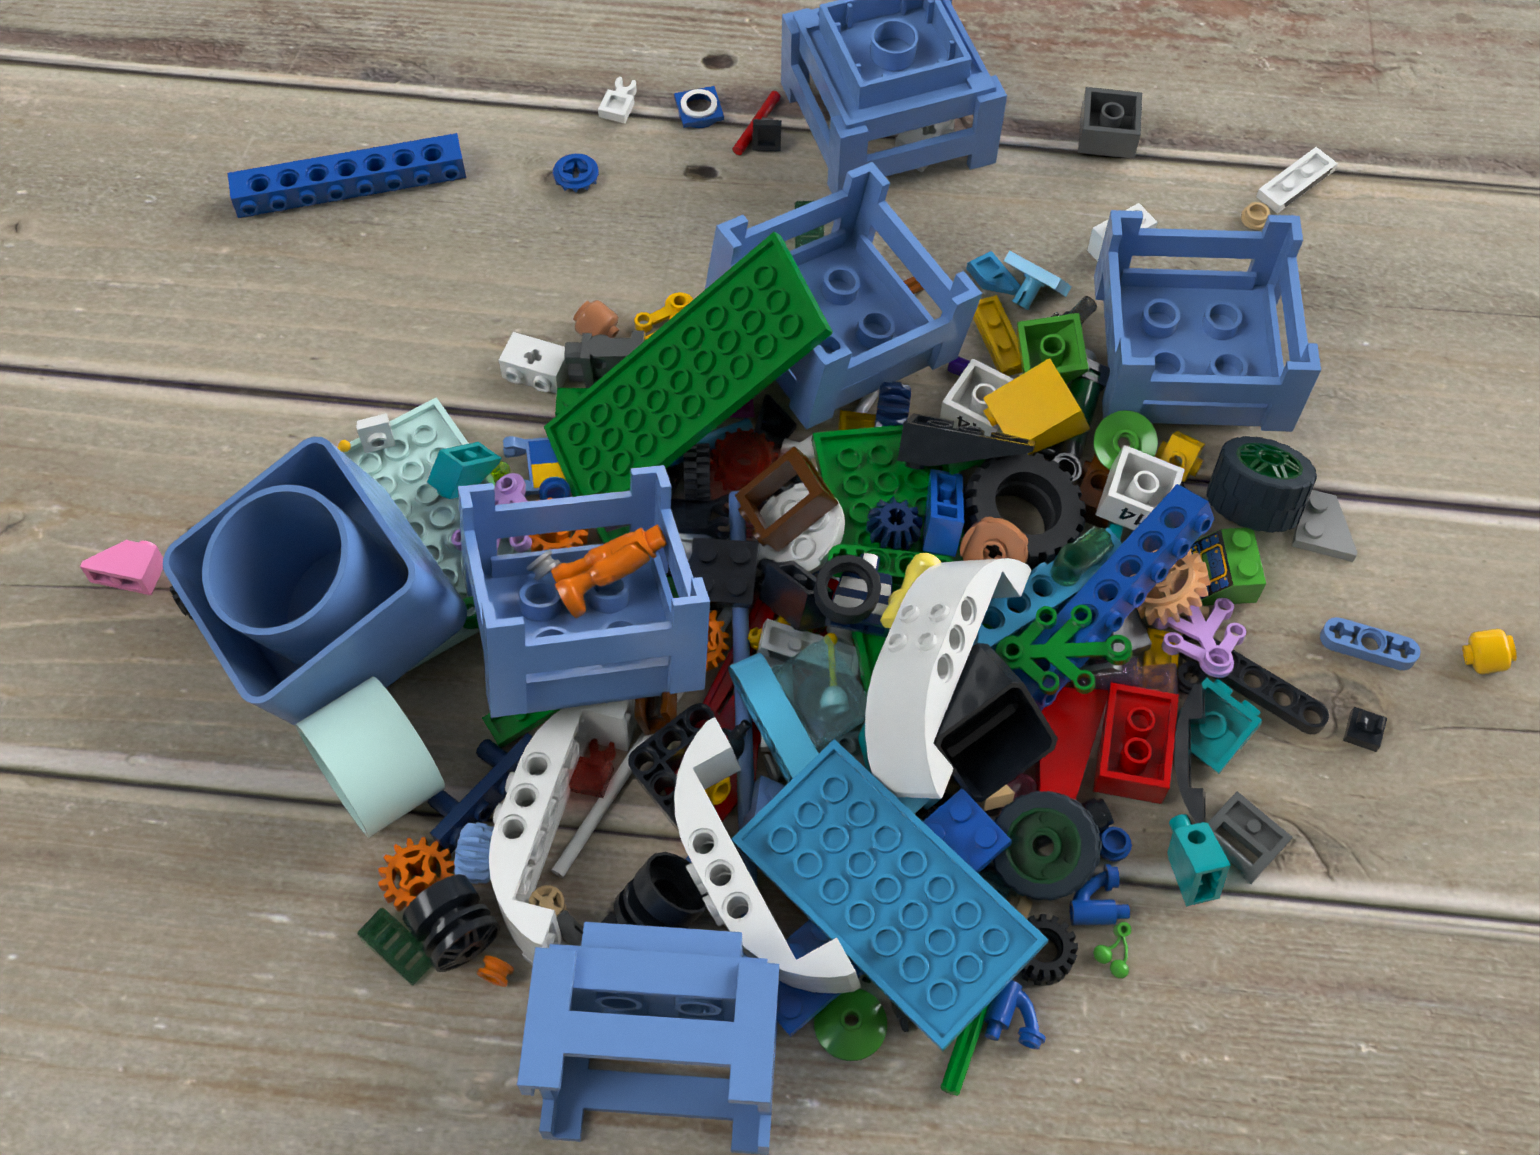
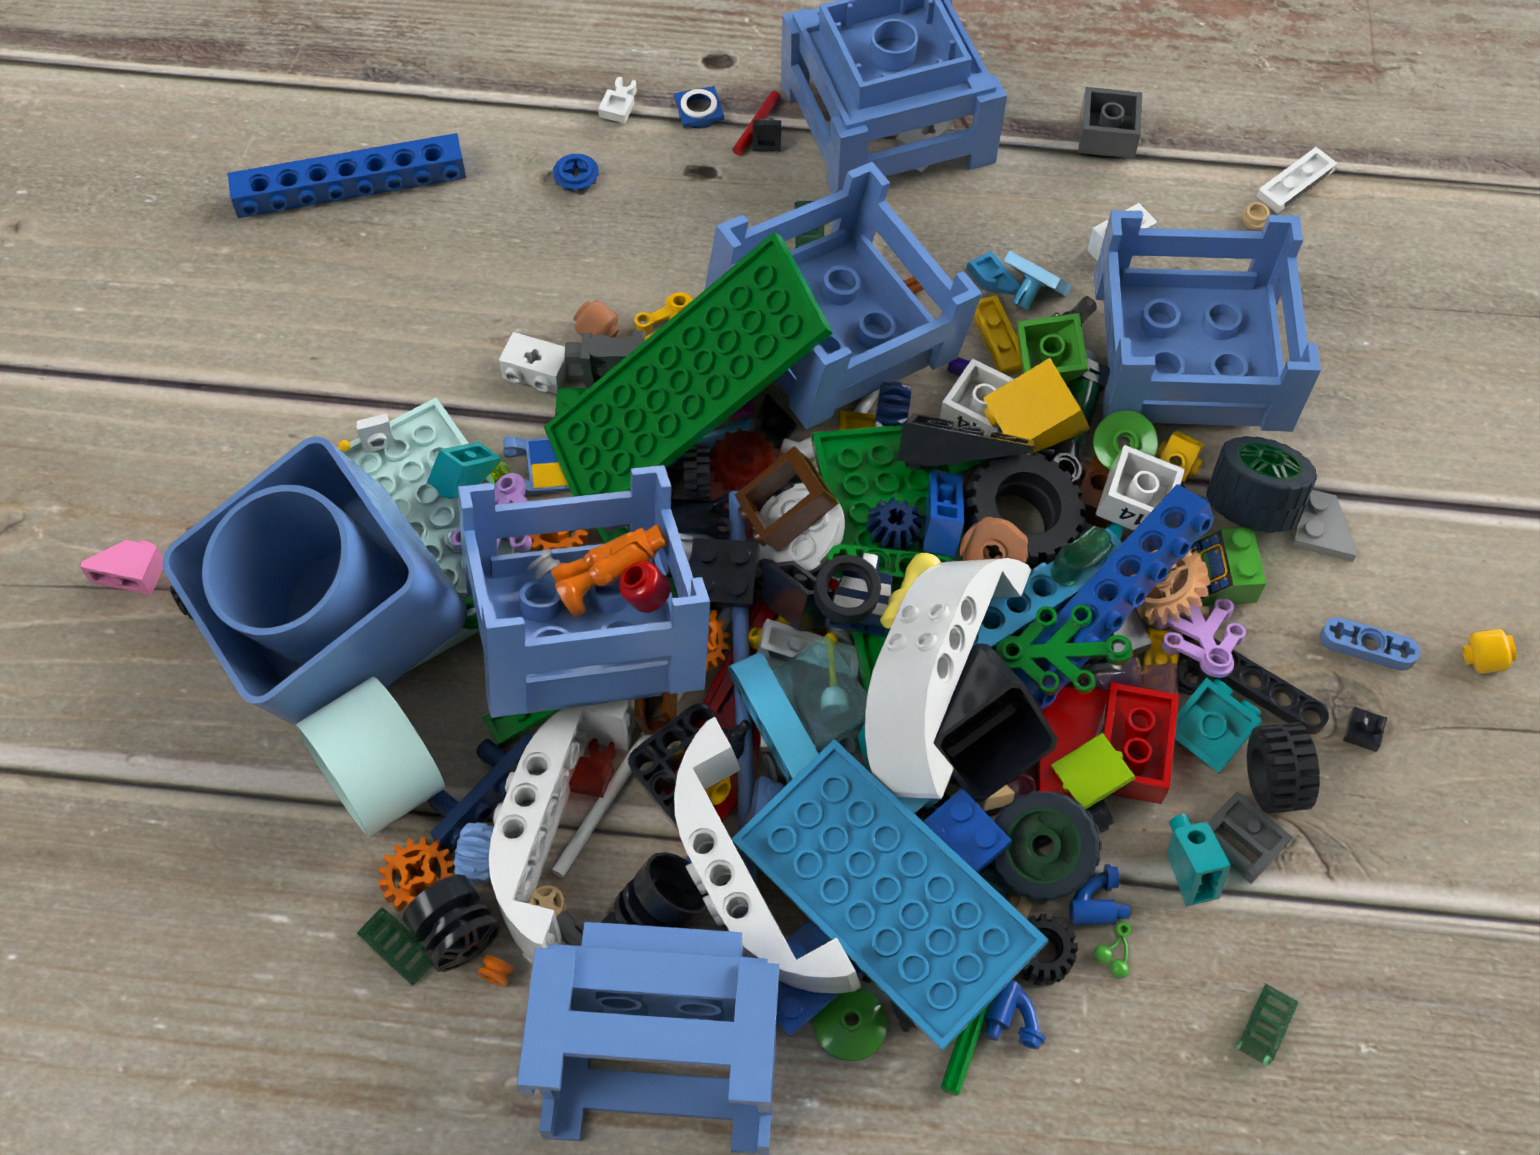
blue plate [539,477,571,500] -> none
blue plate [1099,827,1132,862] -> none
black slope [1174,684,1206,824] -> none
none -> red head [619,561,671,613]
none -> lime piece [1051,733,1135,809]
none -> clear green slope [1234,983,1299,1066]
none -> black tyre [1246,722,1320,814]

